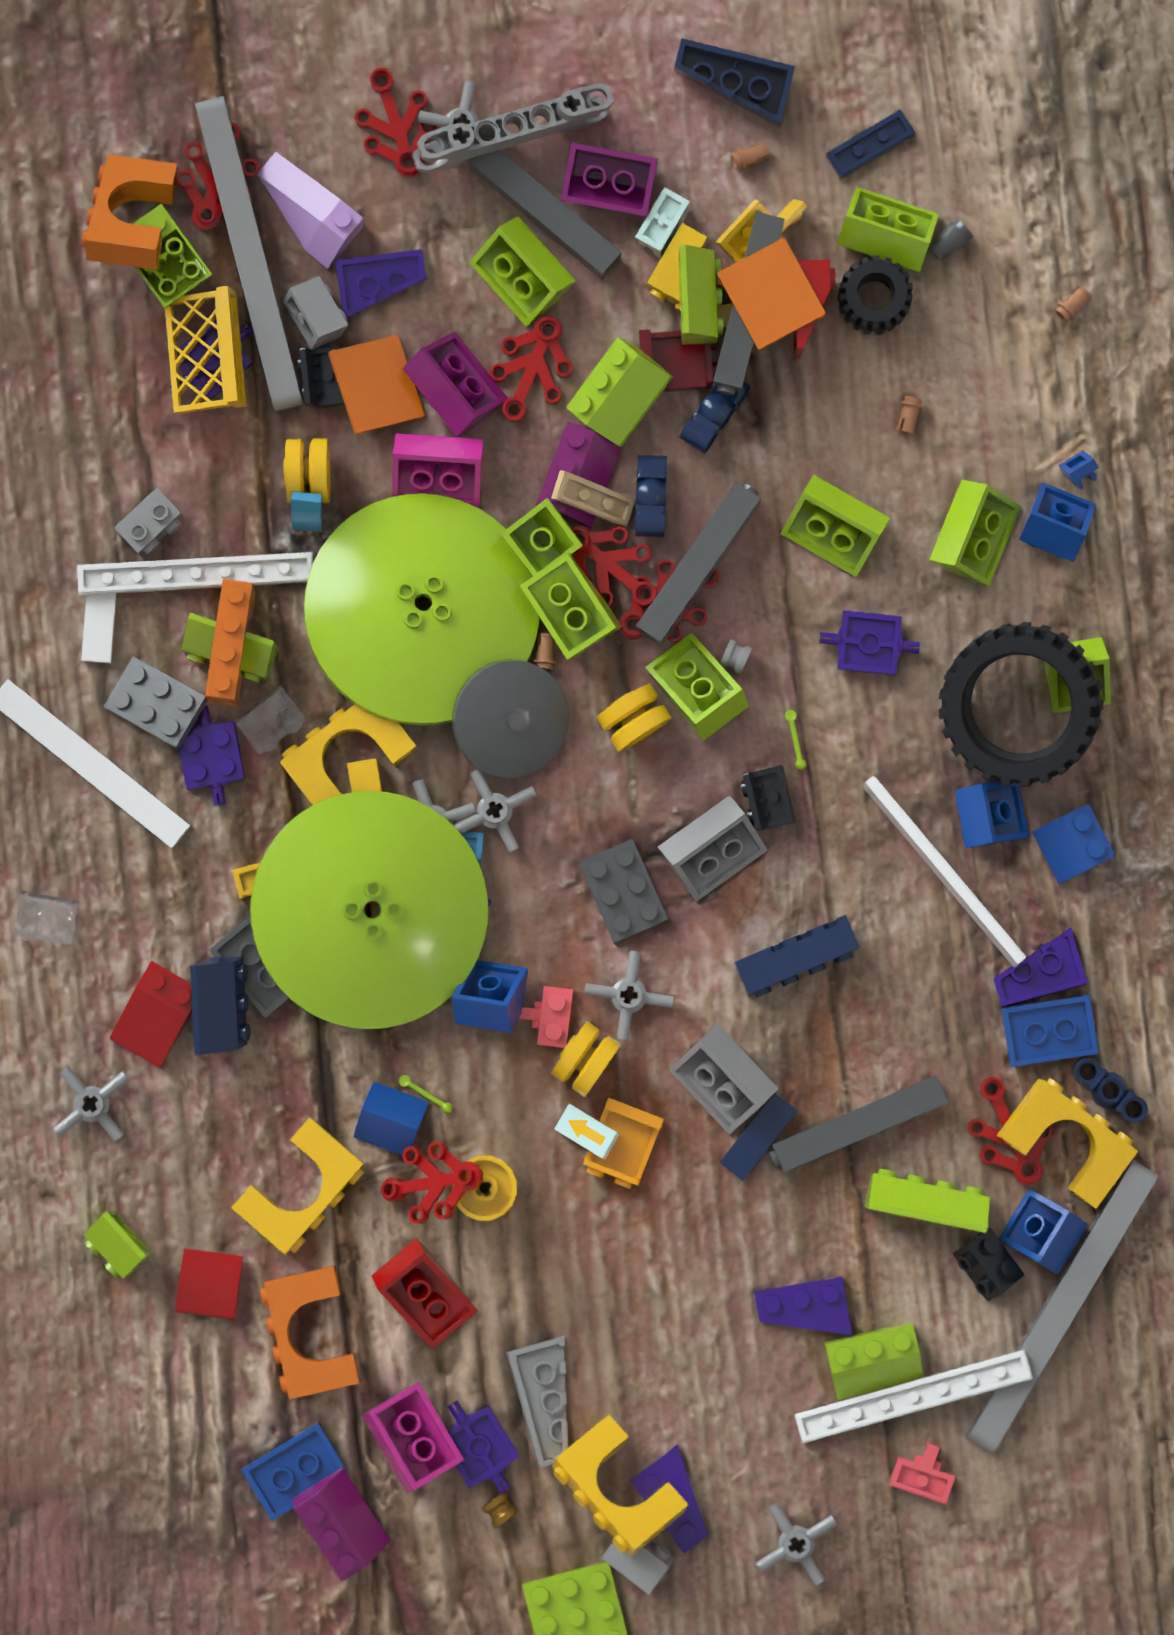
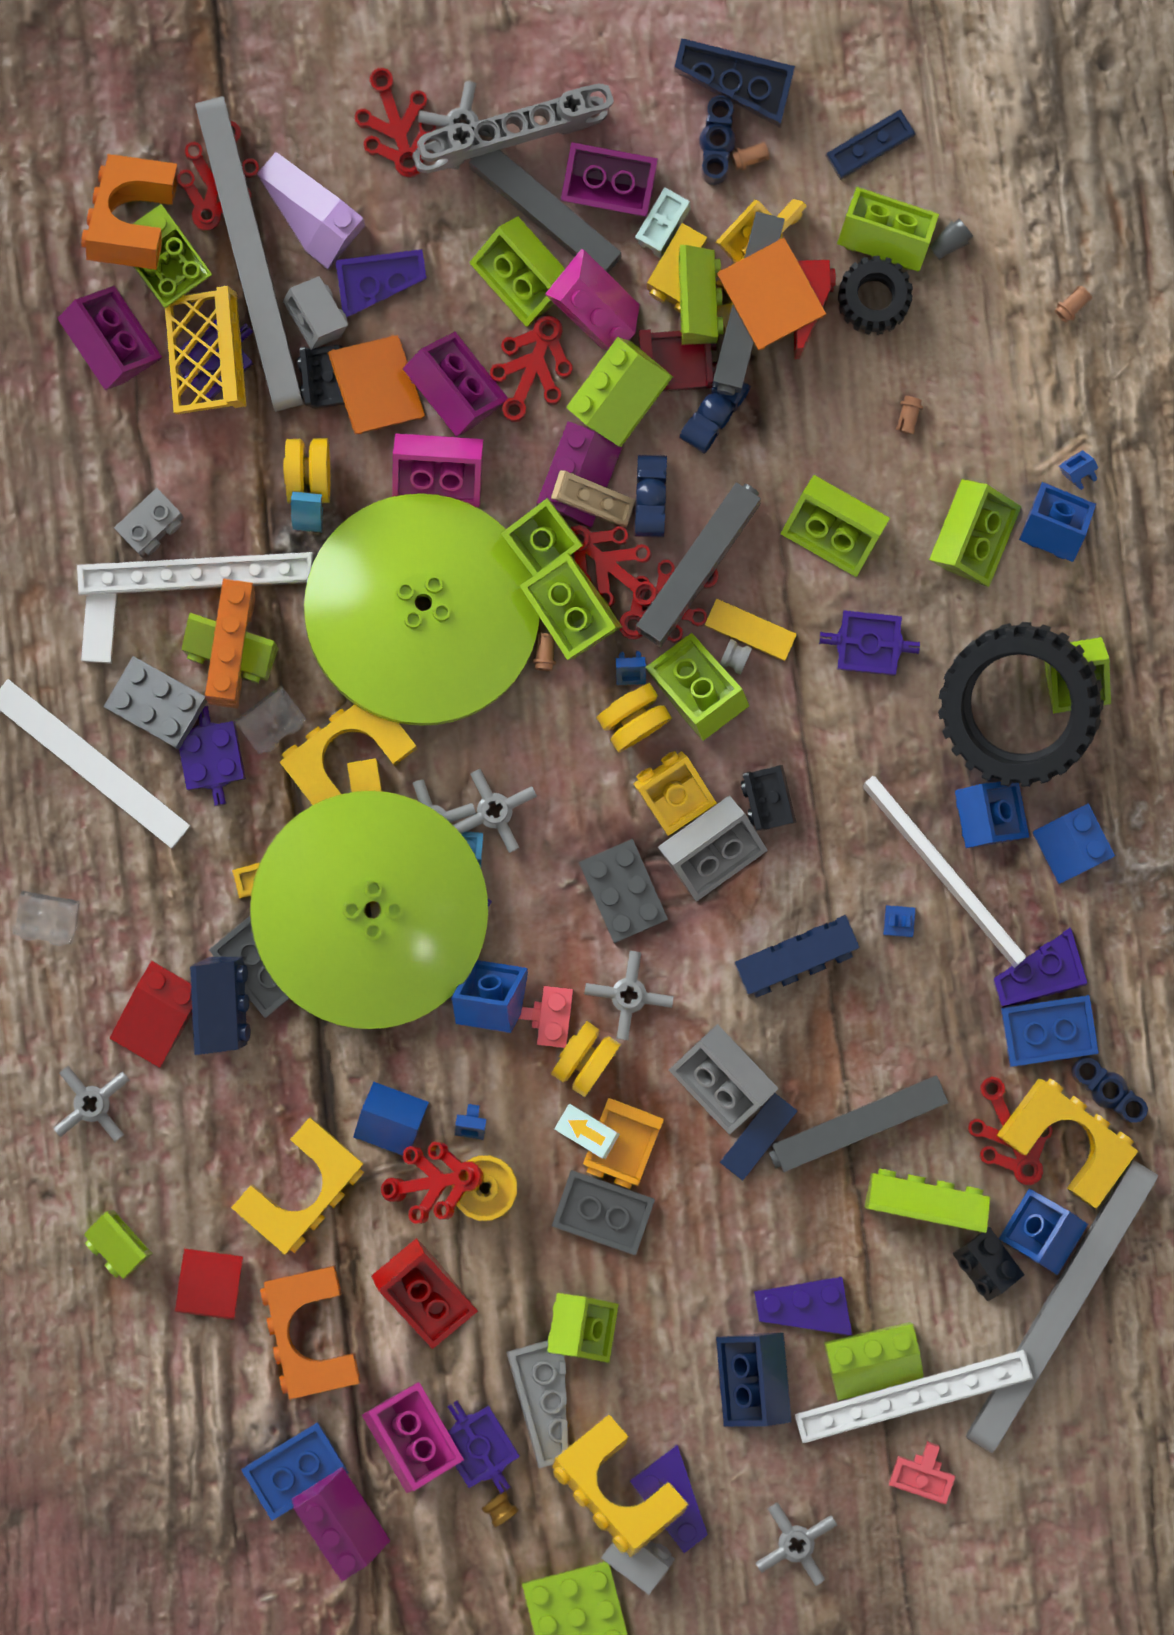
lime hinge [399,1075,453,1114] -> none
dark grey dish [452,659,569,778] -> none
lime hinge [785,710,807,770] -> none
none -> magenta slope [57,286,162,390]
none -> blue tile [455,1104,486,1140]
none -> dark pink slope [545,249,640,351]
none -> lime slope [547,1293,619,1363]
none -> dark grey plate [552,1170,655,1256]
none -> blue tile [616,651,646,685]
none -> yellow plate [633,751,717,836]
none -> dark blue piece [699,95,736,185]
none -> yellow tile [704,598,797,662]
none -> dark blue slope [716,1332,792,1427]
none -> blue tile [883,905,916,938]

